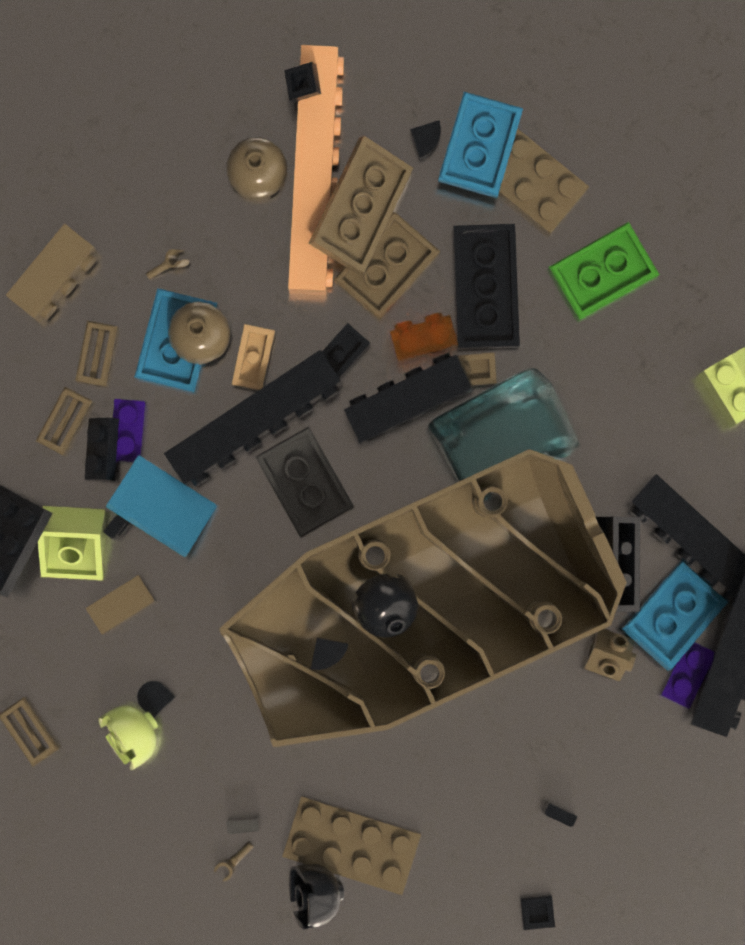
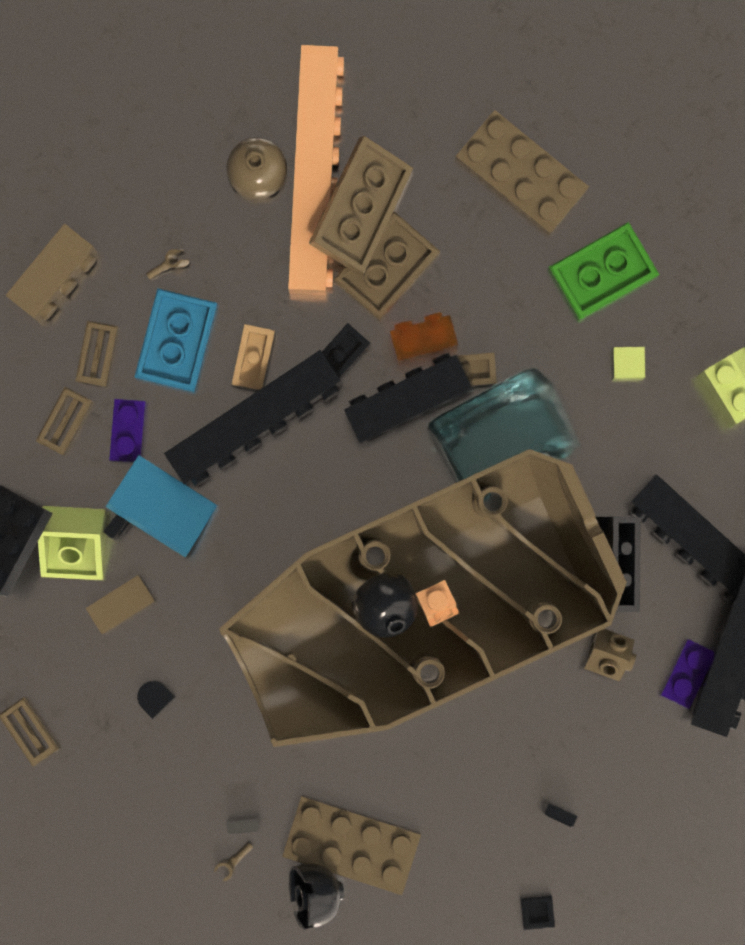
black plate [84,418,119,481] -> none
yellowish green cylinder [98,705,158,770] -> none
dark tan cylinder [168,302,231,365] -> none
dark grey tile [255,426,355,538] -> none
black tile [284,62,321,102] -> none
black tile [310,637,348,670] -> none
black tile [410,120,441,160] -> none
dark azure tile [438,92,523,198] -> none
black plate [453,224,520,350] -> none
dark azure tile [621,560,728,671] -> none
none -> light nougat brick [416,580,459,627]
none -> yellowish green tile [612,347,645,380]

